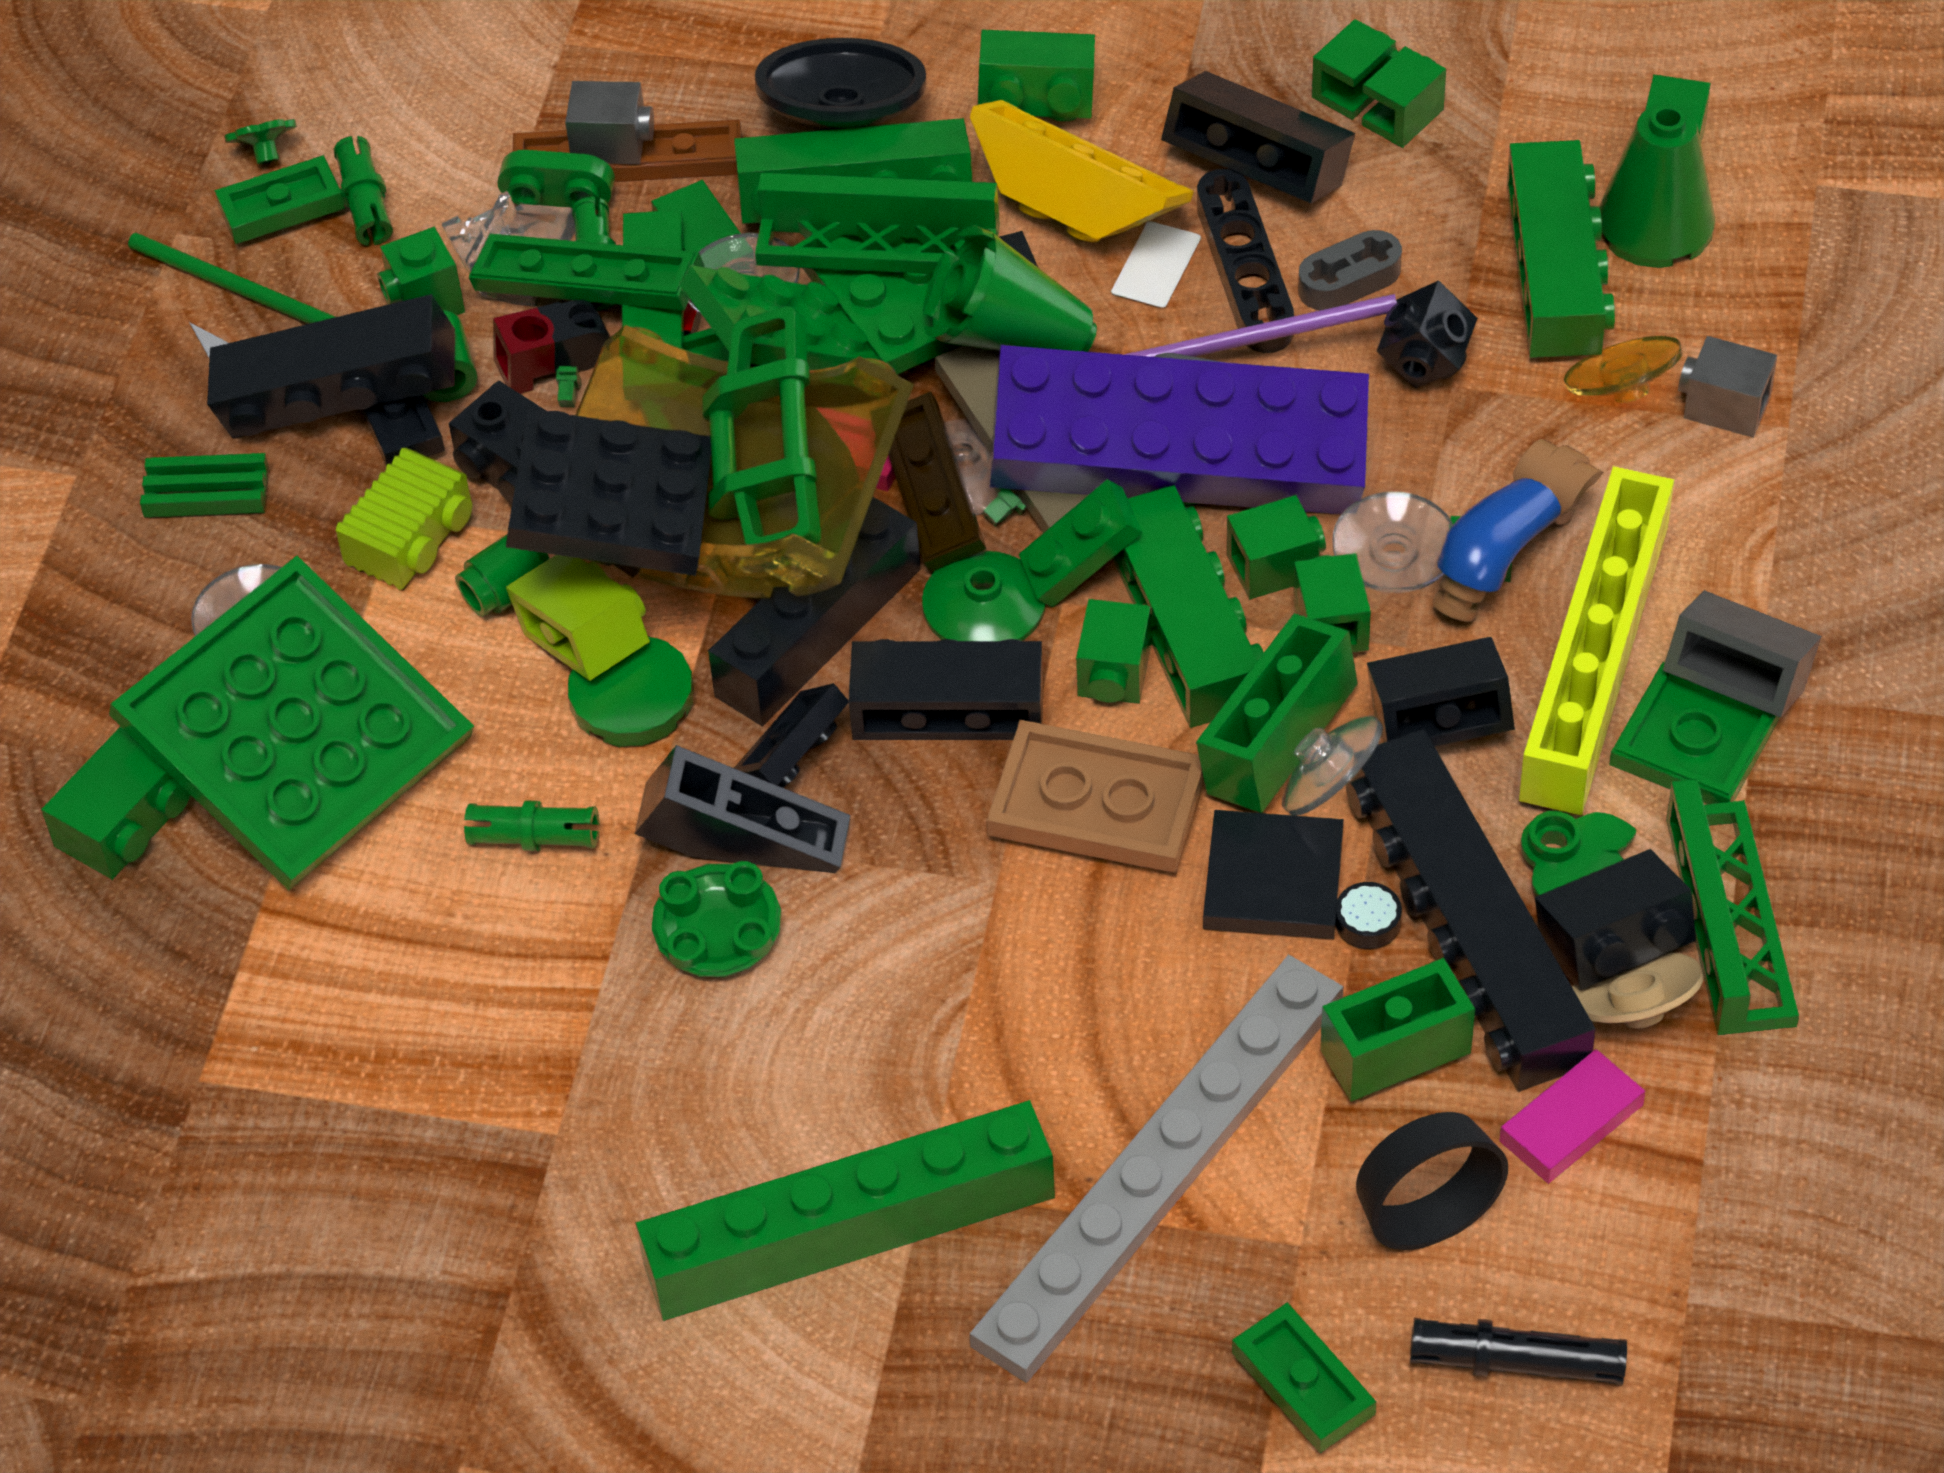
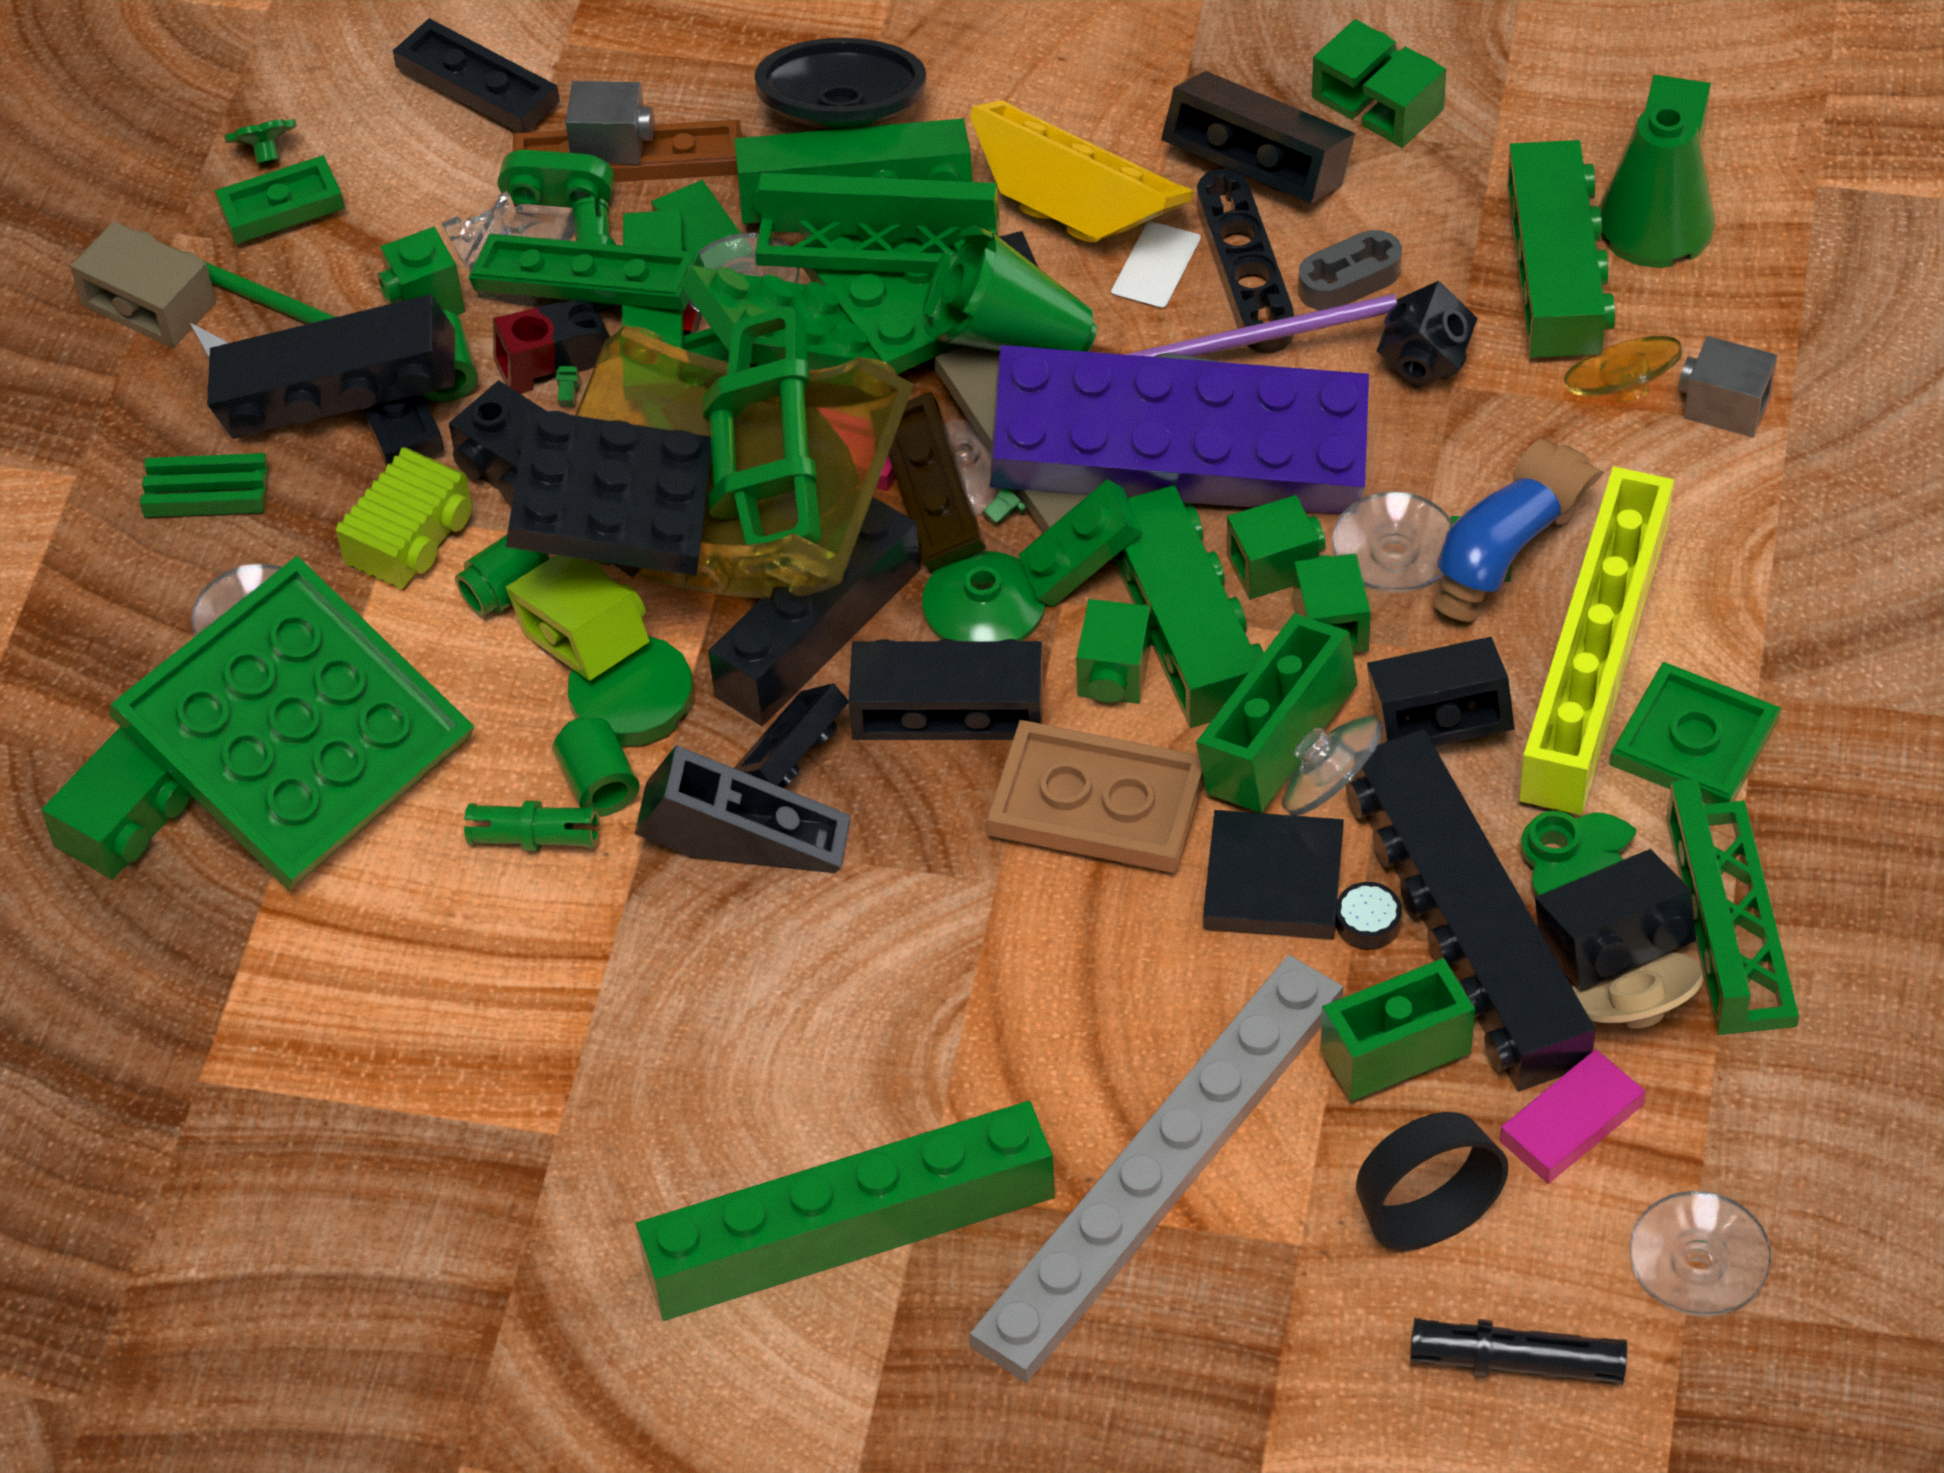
green pin [333,136,393,245] -> none
green dish [652,861,781,977] -> none
green brick [978,29,1095,122] -> none
green plate [1232,1302,1377,1453] -> none
dark grey brick [1662,590,1822,718] -> none
none -> dark tan brick [70,221,216,349]
none -> black plate [393,18,560,133]
none -> green brick [552,717,640,817]
none -> clear dish [1629,1191,1771,1317]

